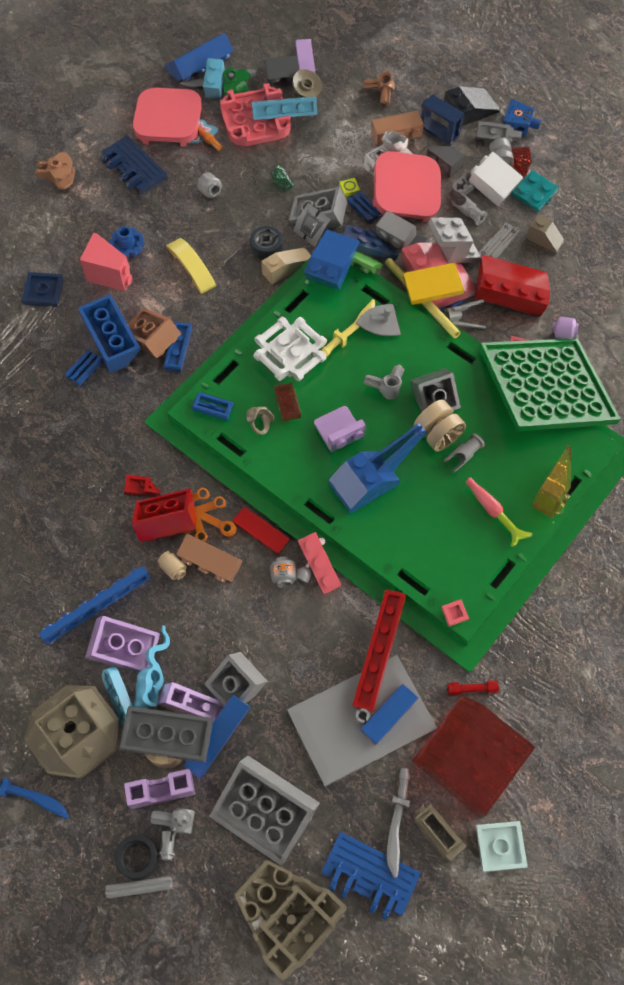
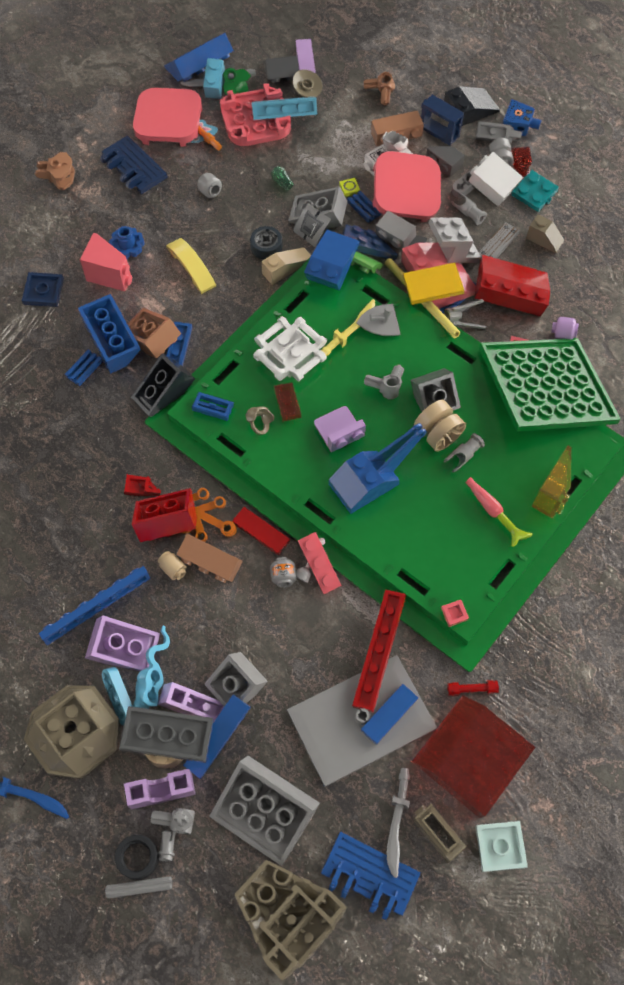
none -> black slope [131,353,195,417]

